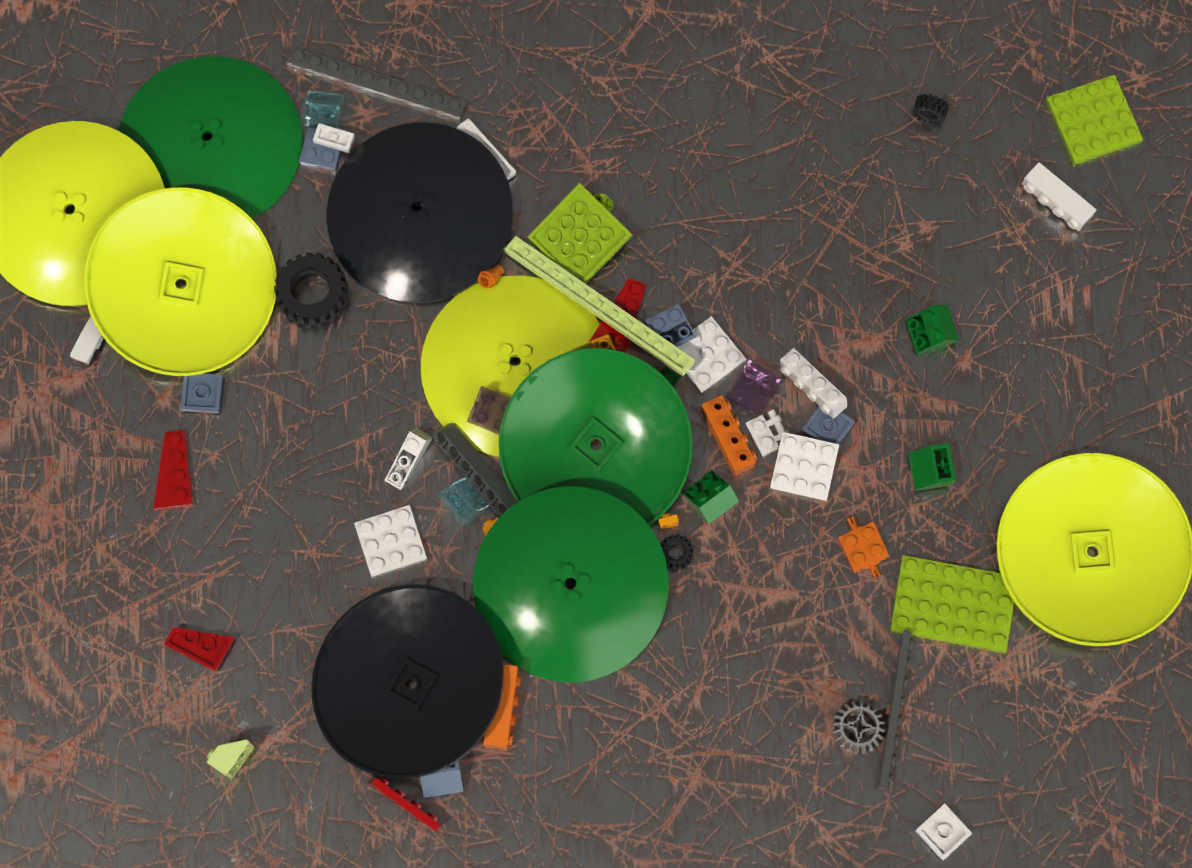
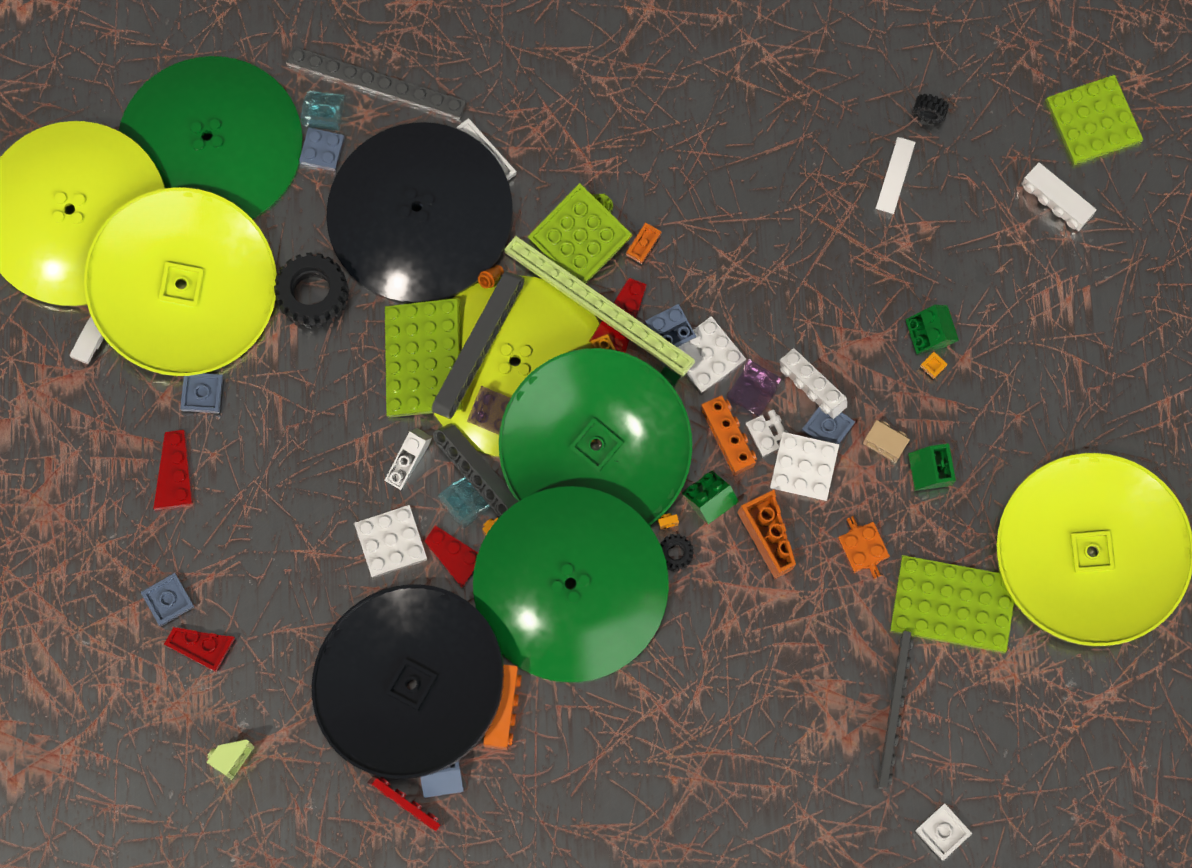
white plate [313,123,355,153] -> none
light grey gear [832,701,886,754] -> none
none -> sand blue plate [141,573,194,627]
none -> lime plate [385,298,462,418]
none -> red wing [424,525,478,589]
none -> dark grey beam [432,271,524,419]
none -> orange plate [626,222,661,264]
none -> orange wedge [737,490,796,579]
none -> tan brick [863,420,910,463]
none -> white slope [876,137,915,214]
none -> light orange plate [920,352,948,379]

